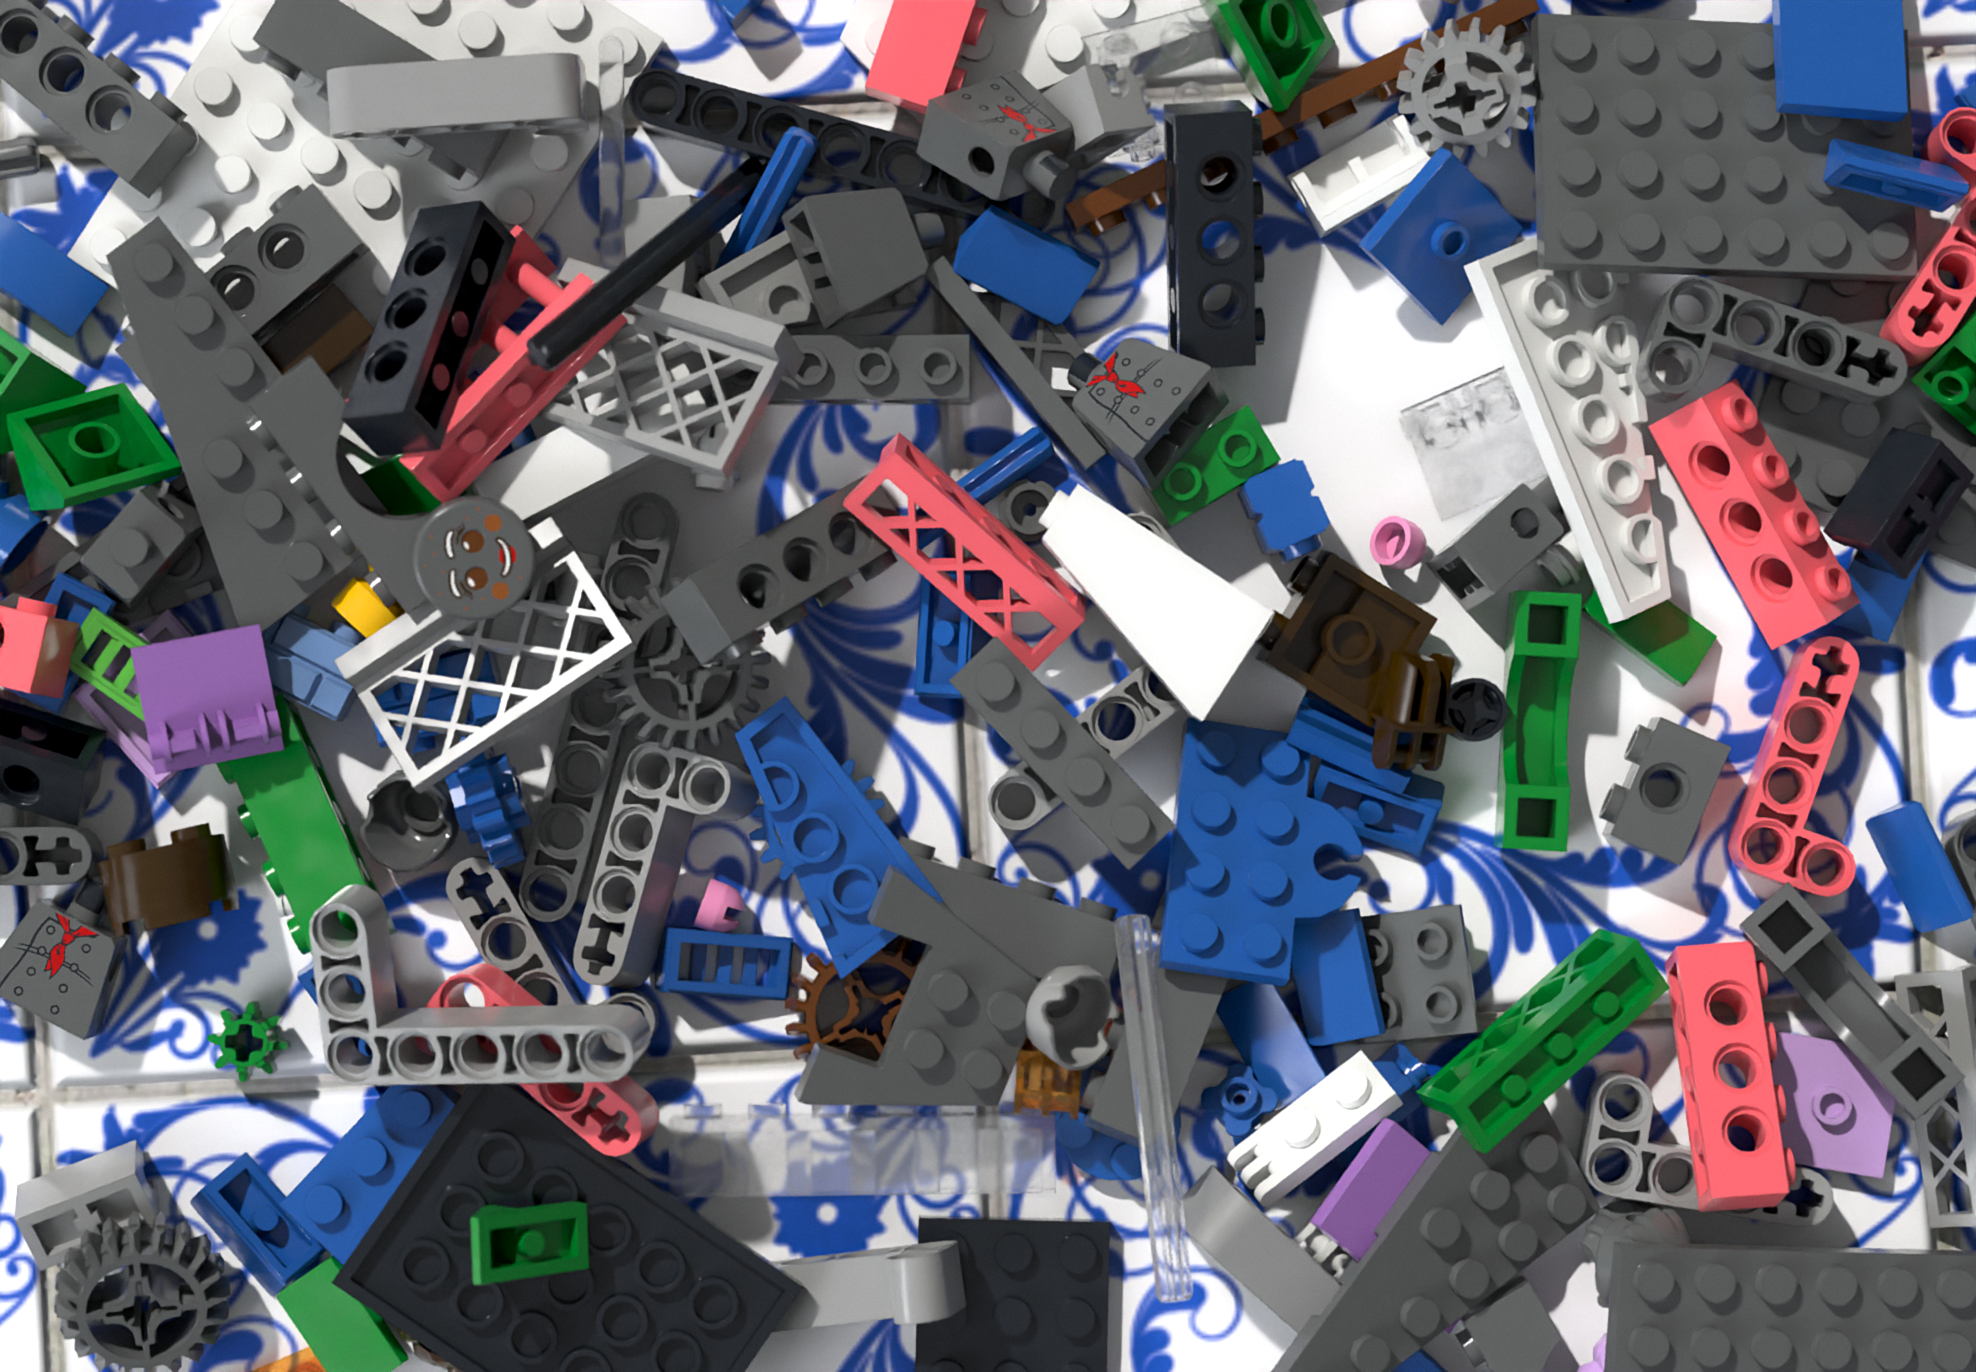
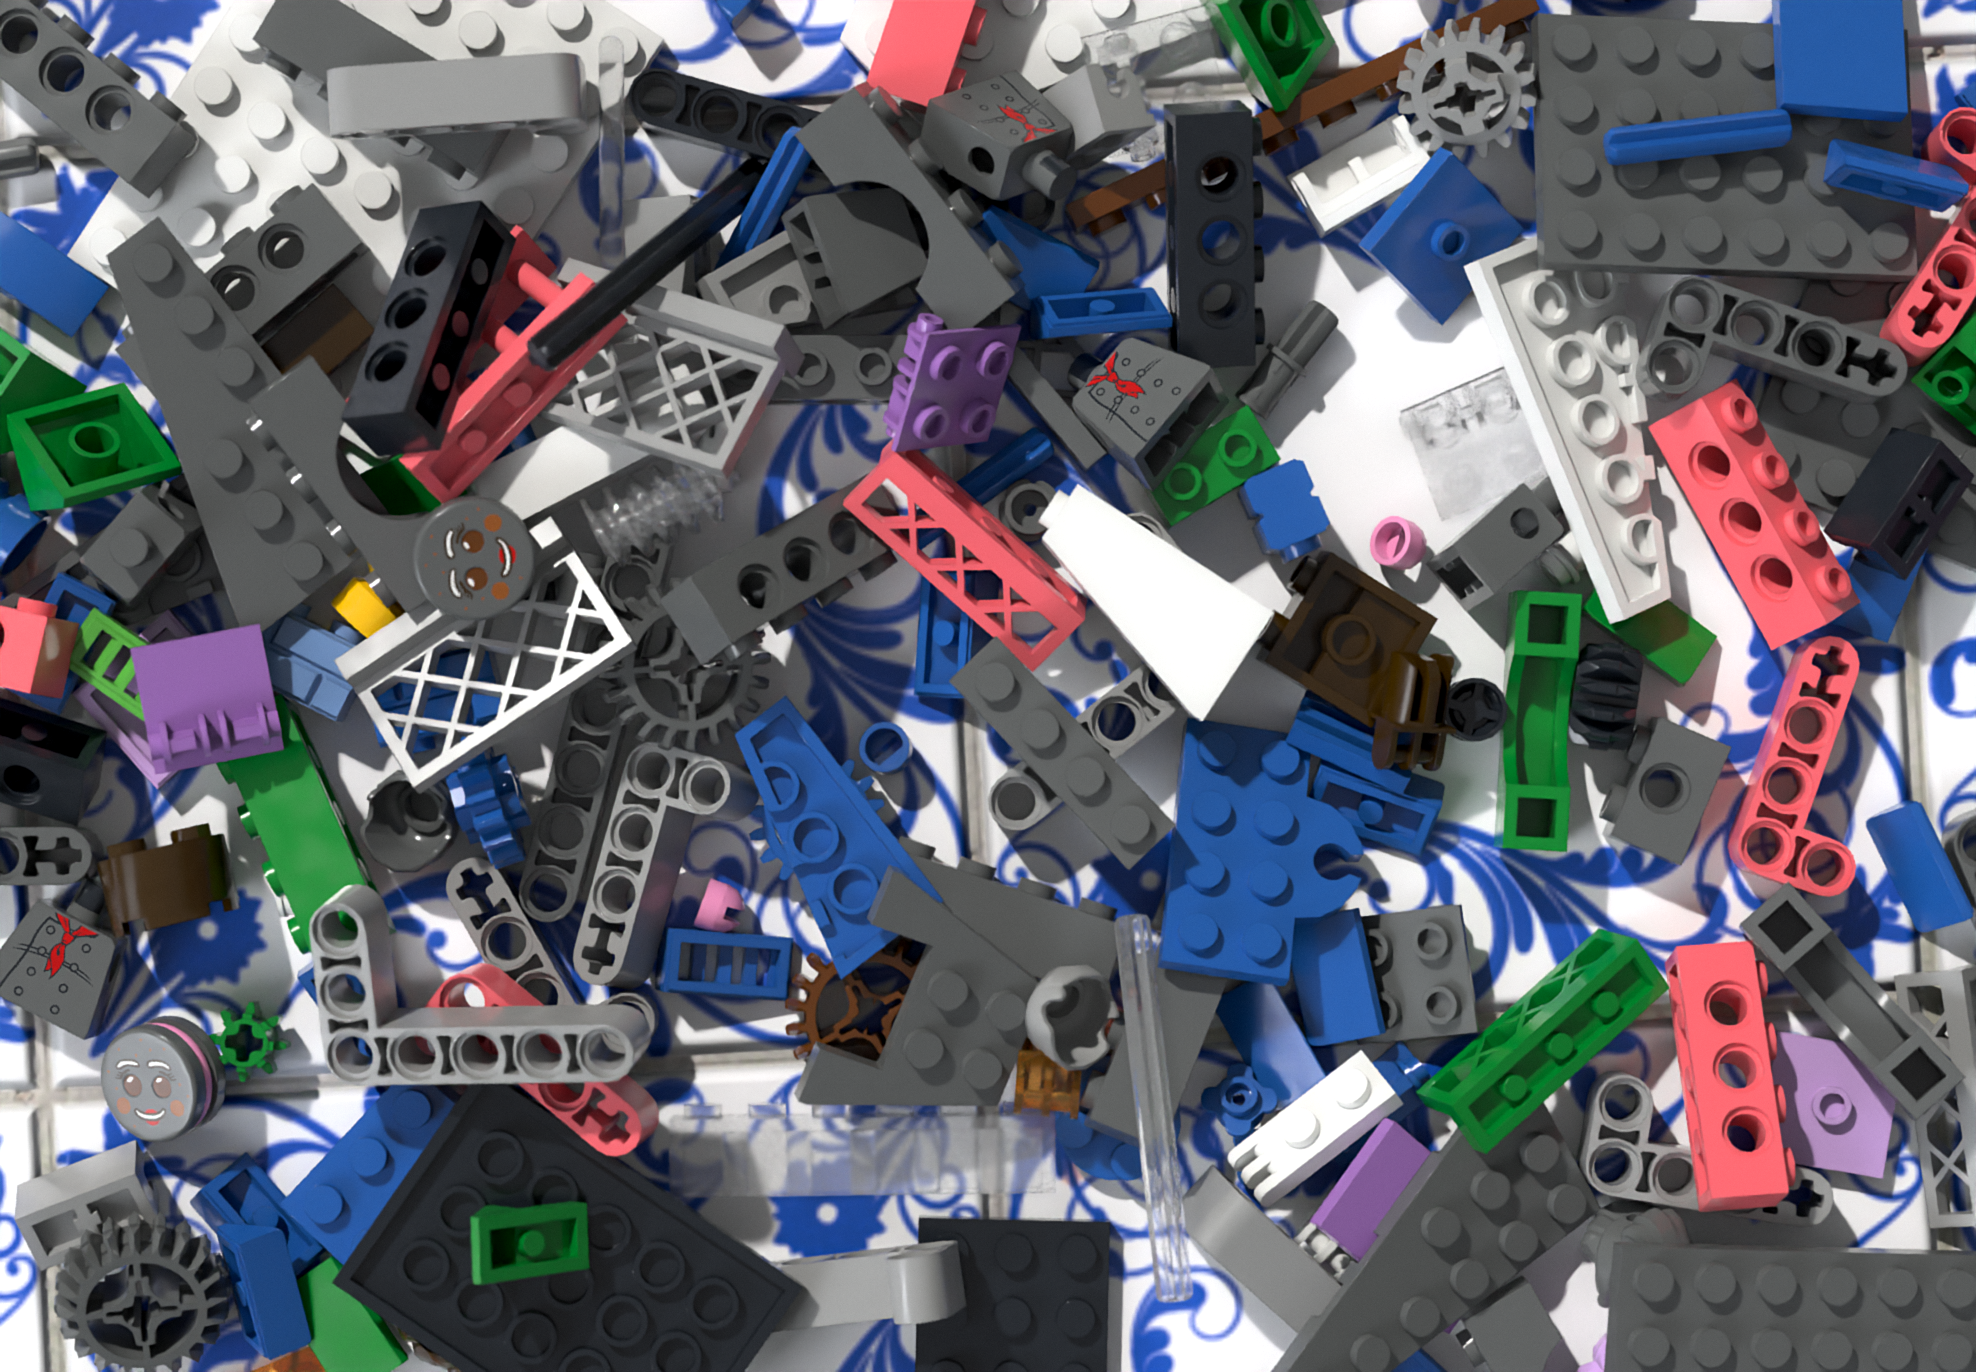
none -> head [101,1016,226,1143]
none -> blue slope [216,1223,311,1360]
none -> clear piece [579,444,725,568]
none -> dark grey arch [795,81,1026,330]
none -> blue hinge [859,722,913,776]
none -> medium lavender hinge [883,313,1022,452]
none -> blue slope [1029,287,1173,340]
none -> dark grey axle [1234,300,1339,420]
none -> black gear [1568,642,1644,752]
none -> blue axle [1603,108,1793,166]

